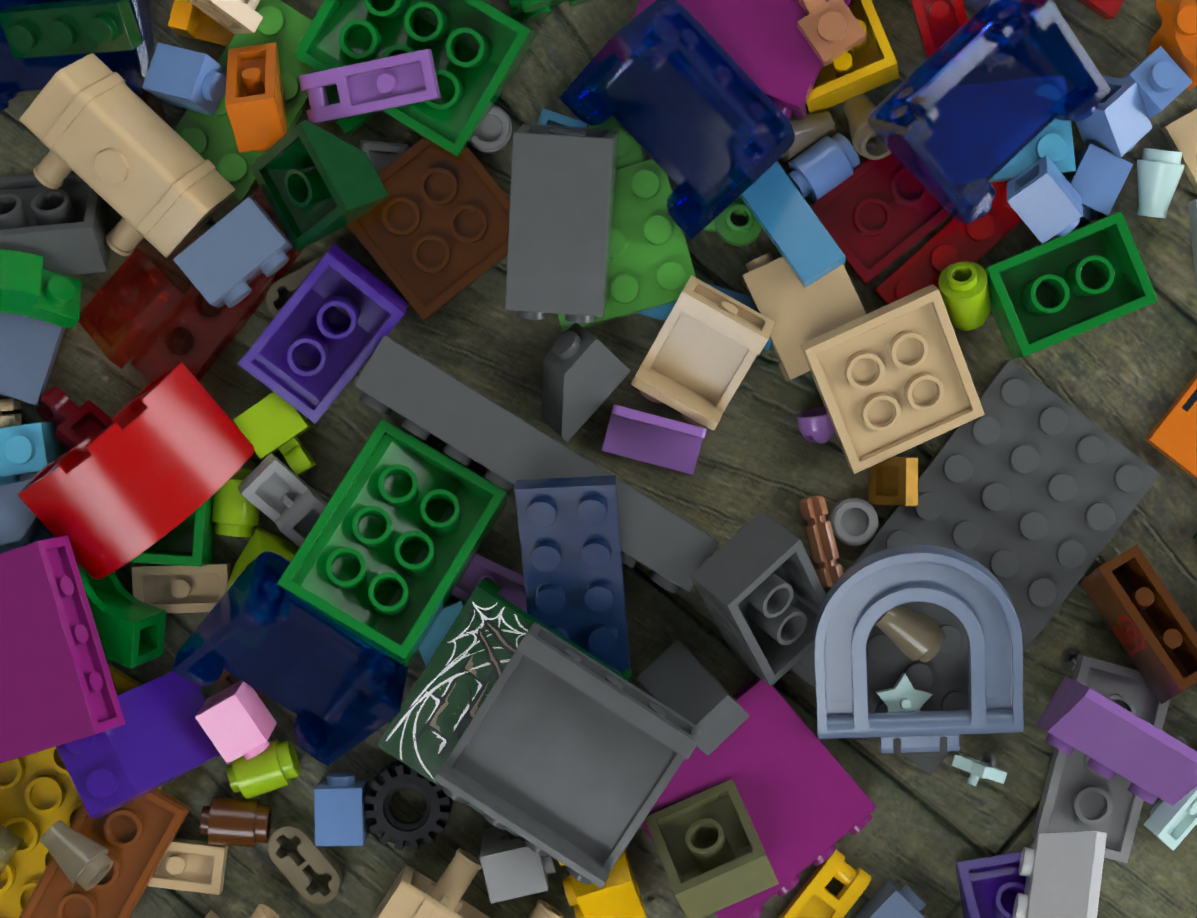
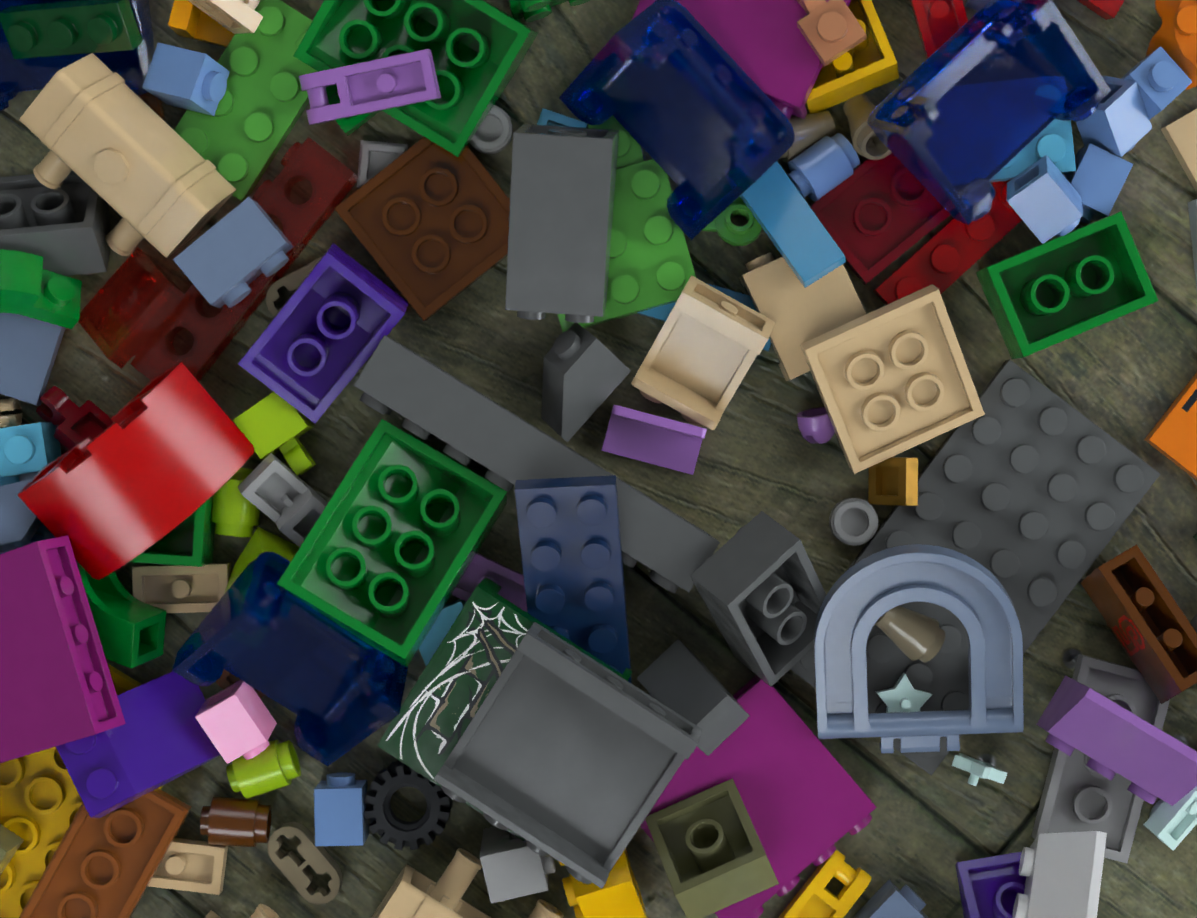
dark tan cone [40,820,114,891] -> none
orange slope [225,42,288,153] -> none
dark green slope [250,120,389,251] -> none
nougat axle [799,495,844,588] -> none
lime brick [939,261,991,331] -> none
light aqua cone [1137,148,1185,219] -> none

